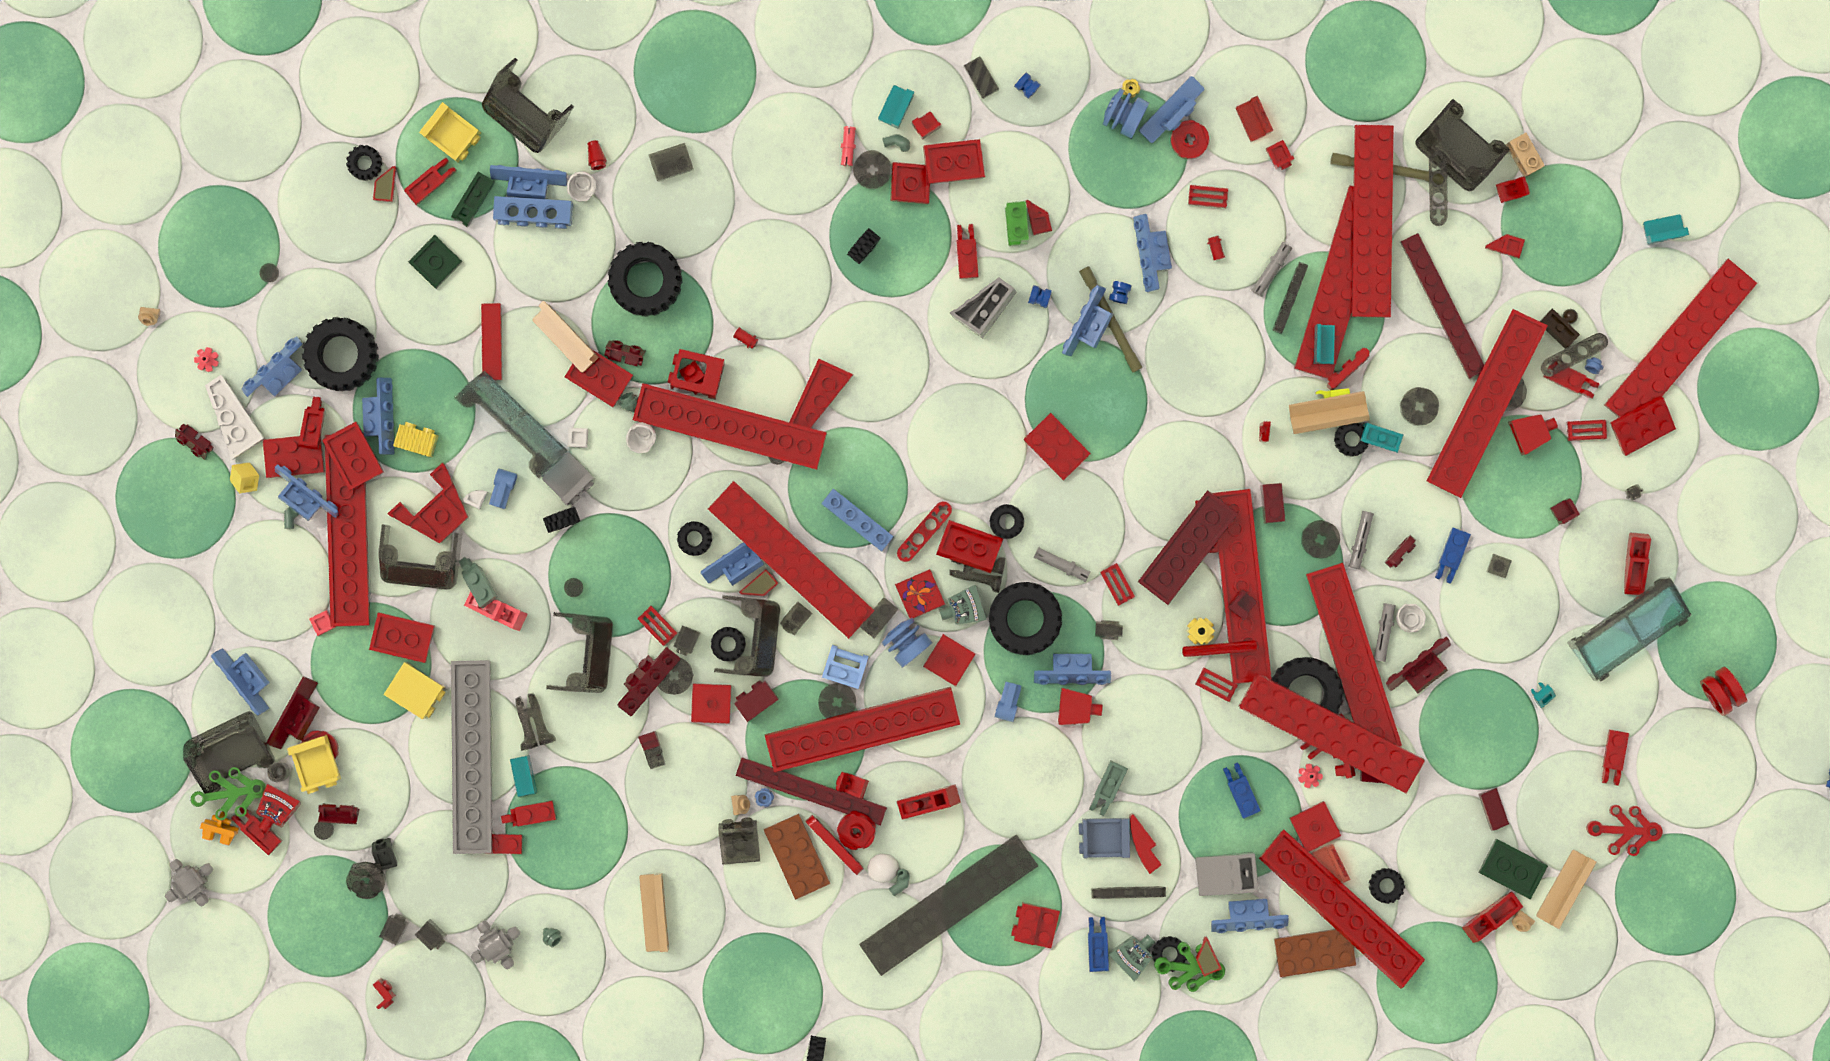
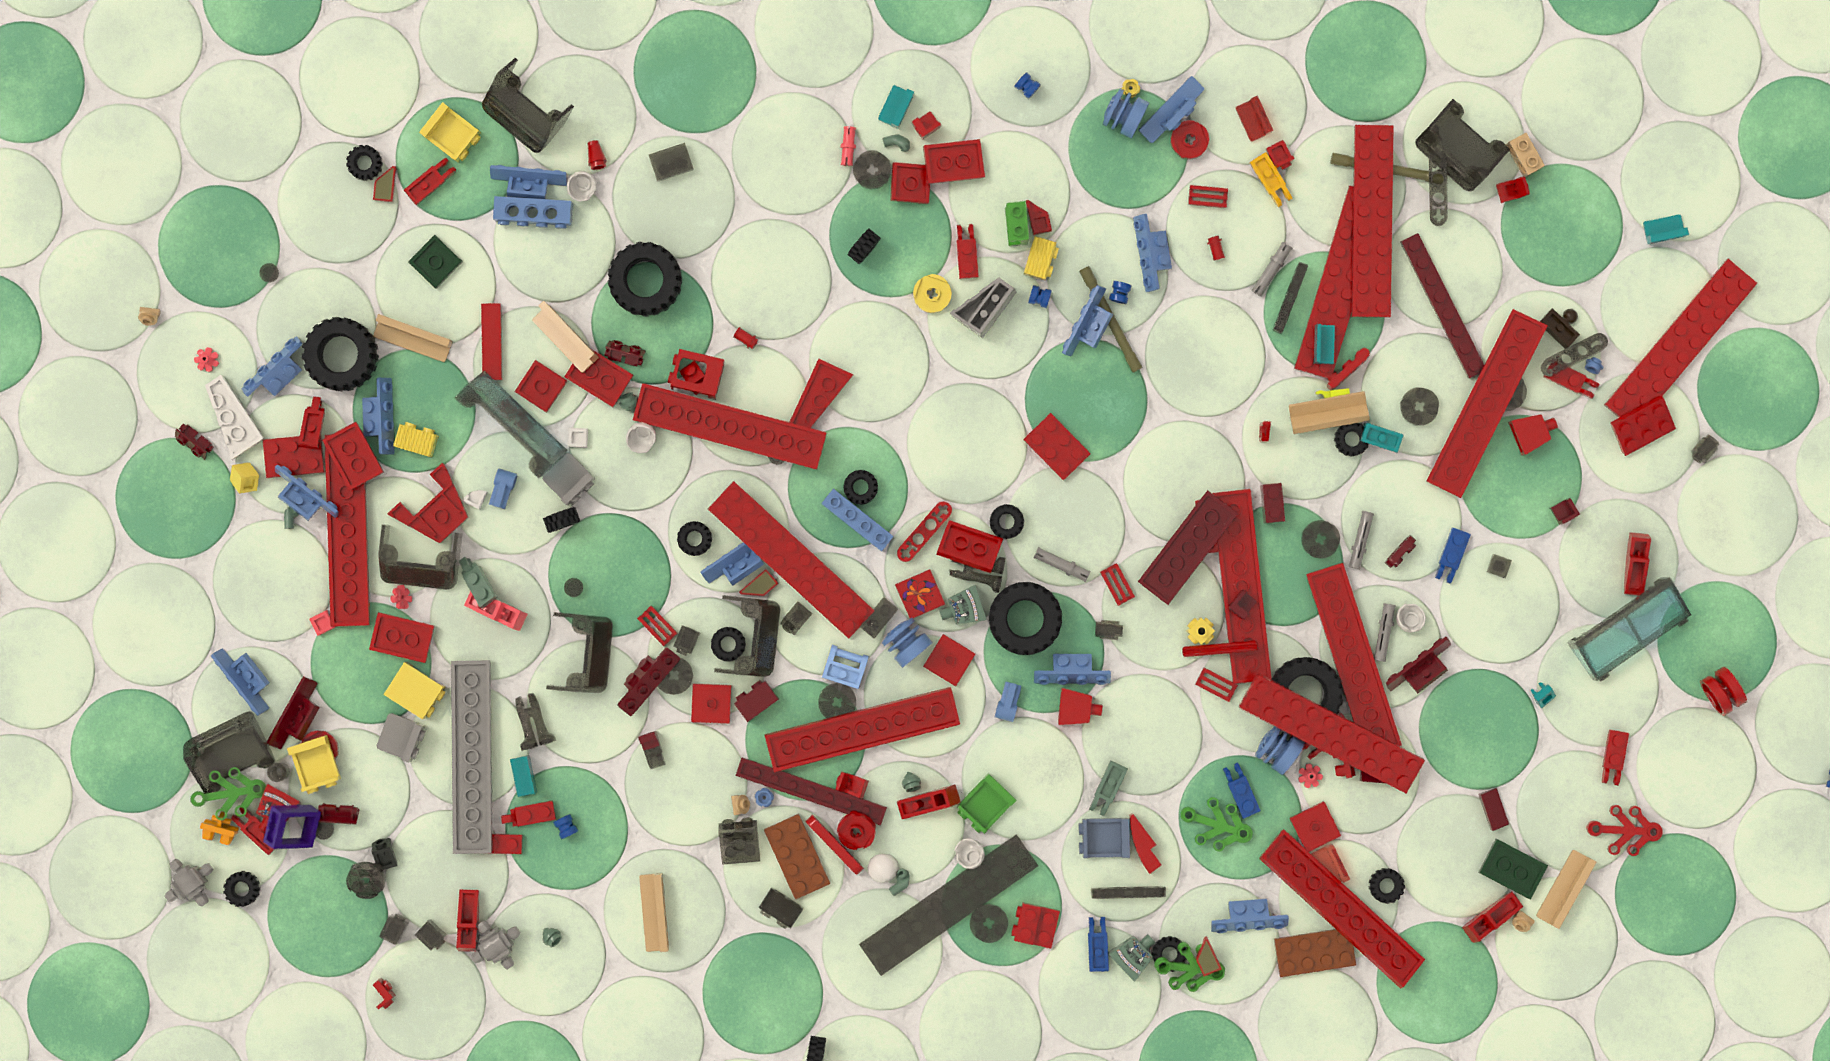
dark green plate [451,171,495,227] -> none
clear smoke tile [964,56,999,99] -> none
light grey slope [1195,852,1259,896] -> none
red tile [1485,234,1525,259] -> none
red tile [1567,420,1607,441] -> none
clear smoke plate [1625,484,1643,501] -> none
none -> black tyre [223,871,260,907]
none -> dark purple window [263,805,321,849]
none -> tan panel [373,314,453,362]
none -> light grey bracket [377,713,426,763]
none -> coral plant [390,585,412,609]
none -> red slope [456,889,479,952]
none -> red plate [514,360,568,413]
none -> blue wheel [553,814,578,839]
none -> clear smoke brick [759,887,804,929]
none -> black tyre [843,470,878,504]
none -> sand green plate [902,772,921,792]
none -> light yellow plate [913,274,952,313]
none -> white hair [955,838,985,869]
none -> bright green panel [957,773,1017,834]
none -> clear smoke plate [970,904,1008,943]
none -> light yellow brick [1024,236,1059,281]
none -> bright green plant [1180,797,1253,852]
none -> yellow hinge [1249,152,1292,207]
none -> medium blue wheel [1255,726,1305,775]
none -> clear smoke brick [1691,435,1719,463]

